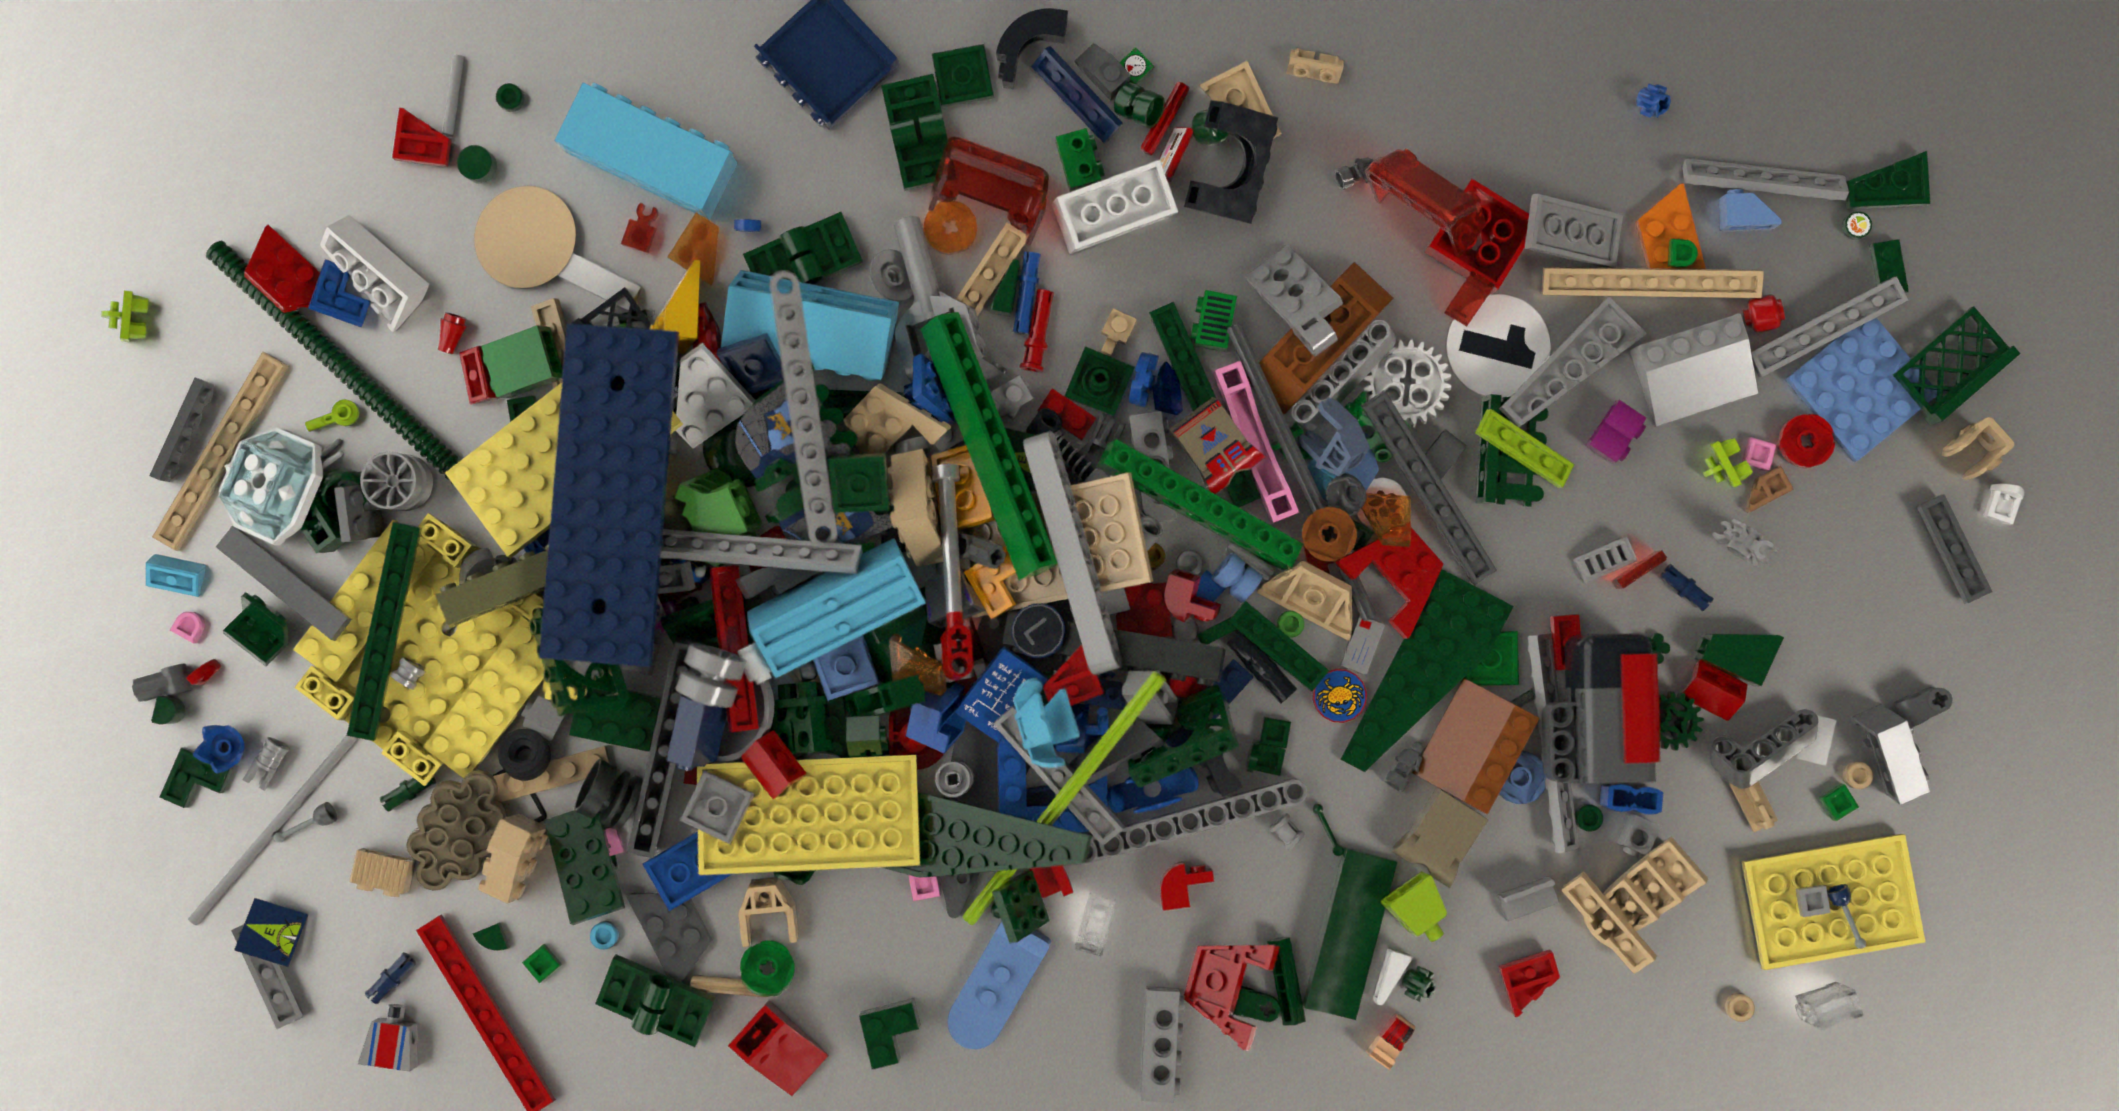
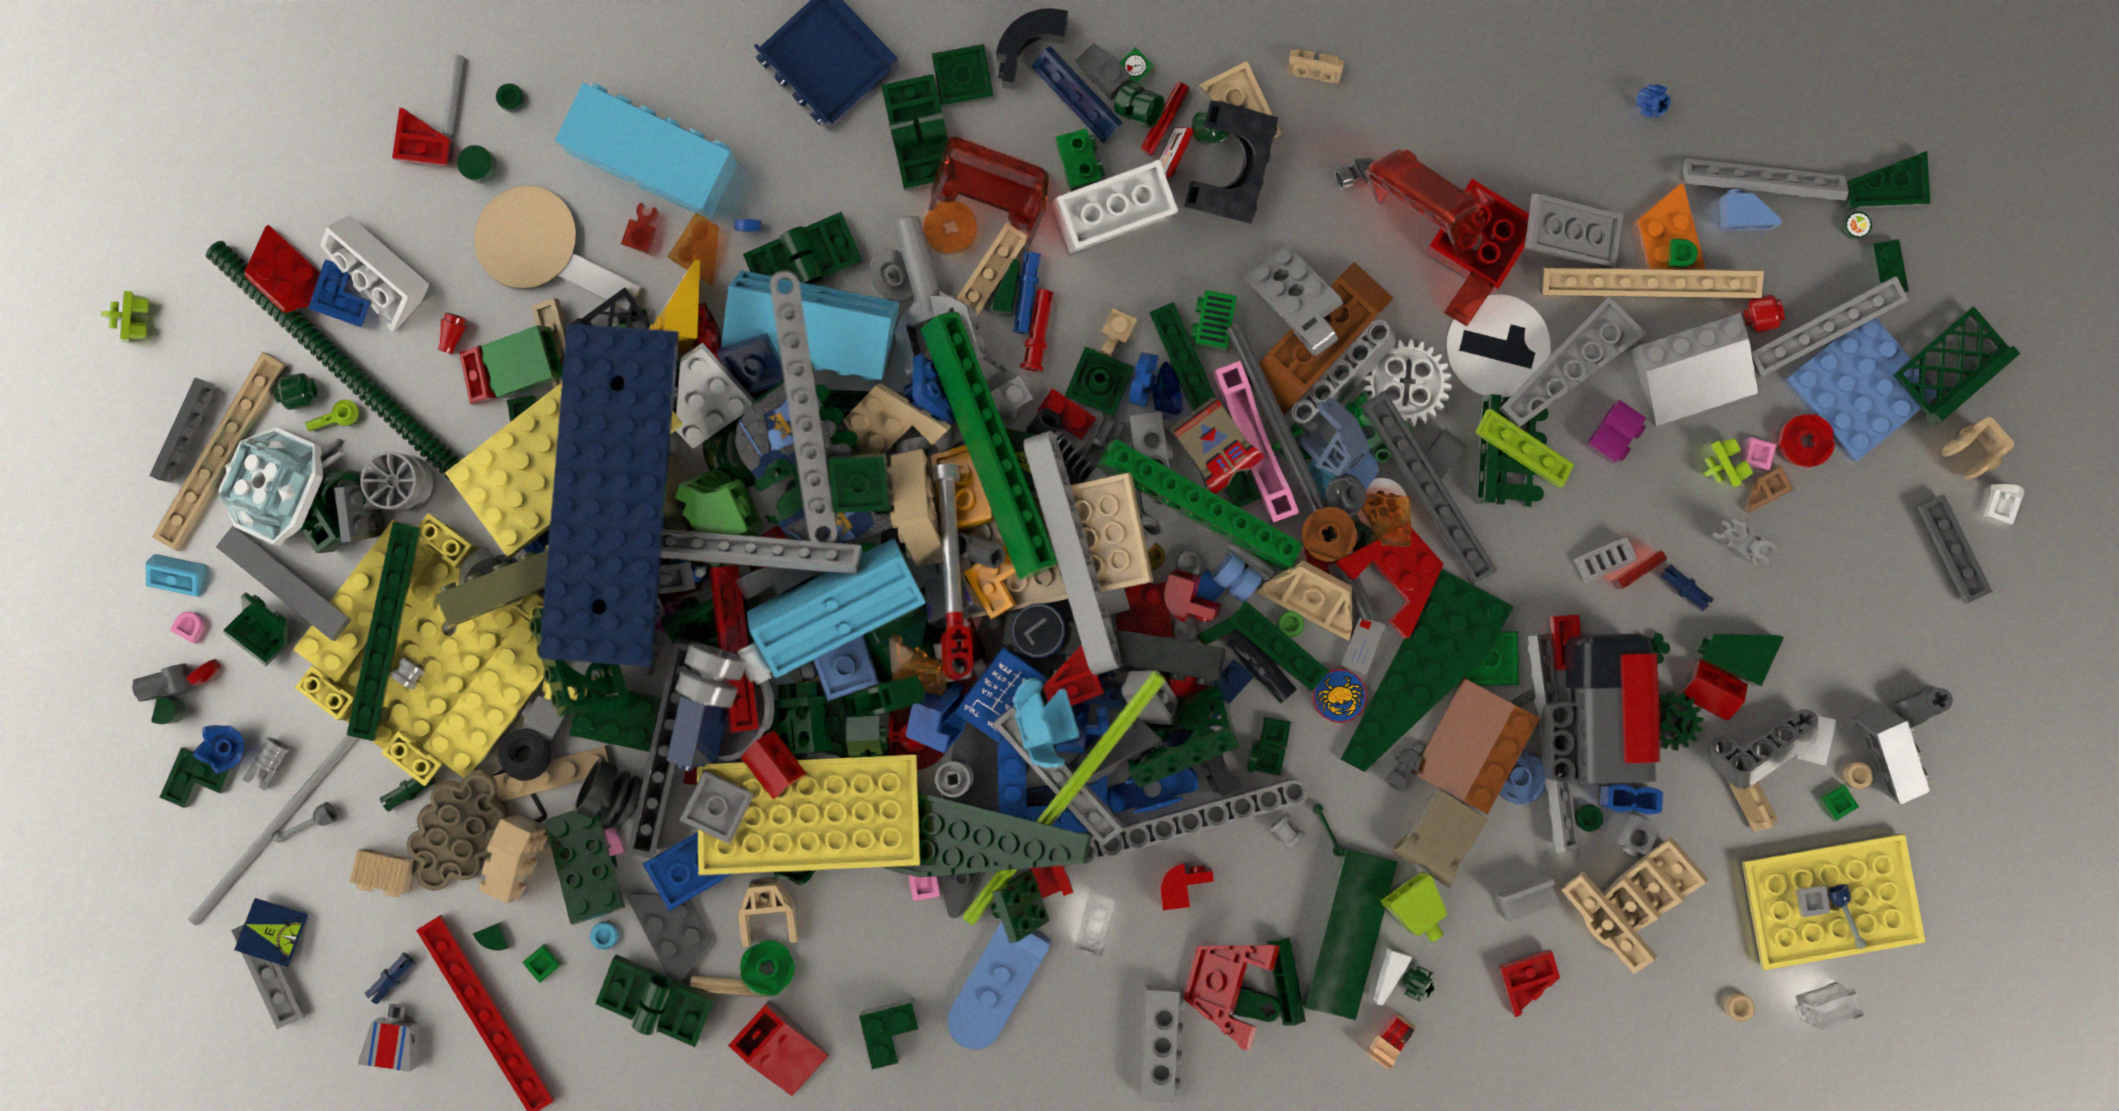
none -> dark green head [274,373,318,410]

